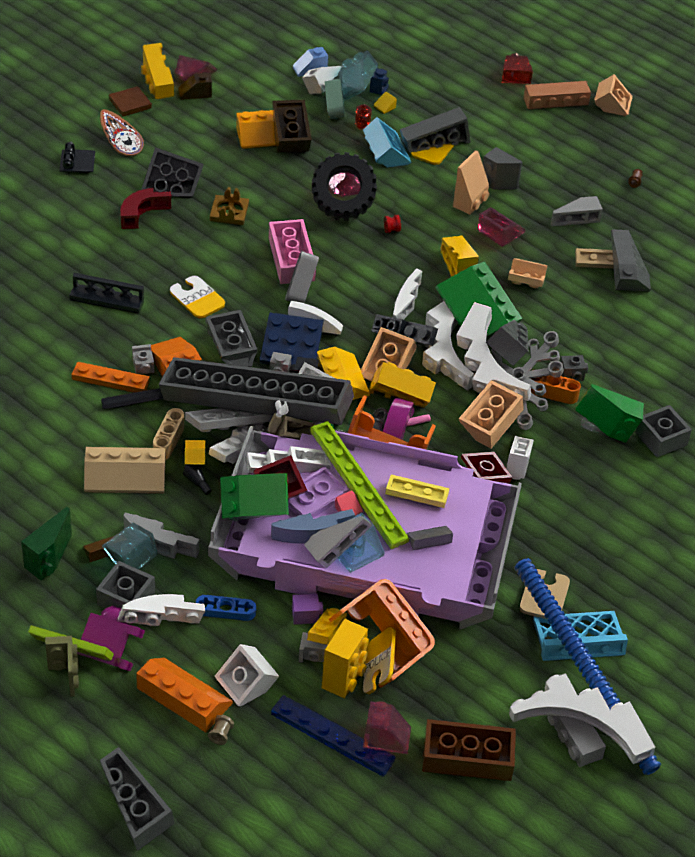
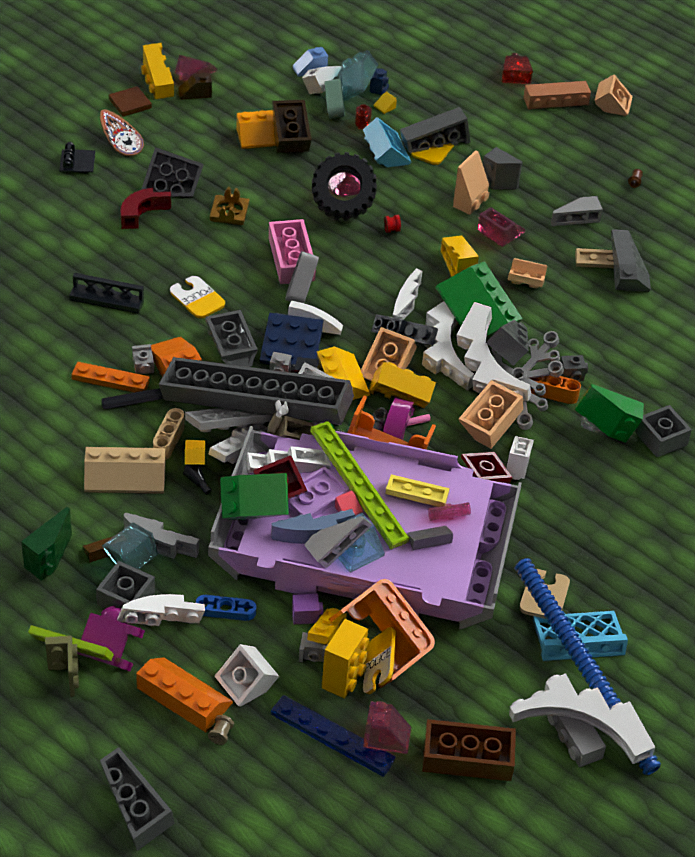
none -> clear pink pin [428,502,471,521]

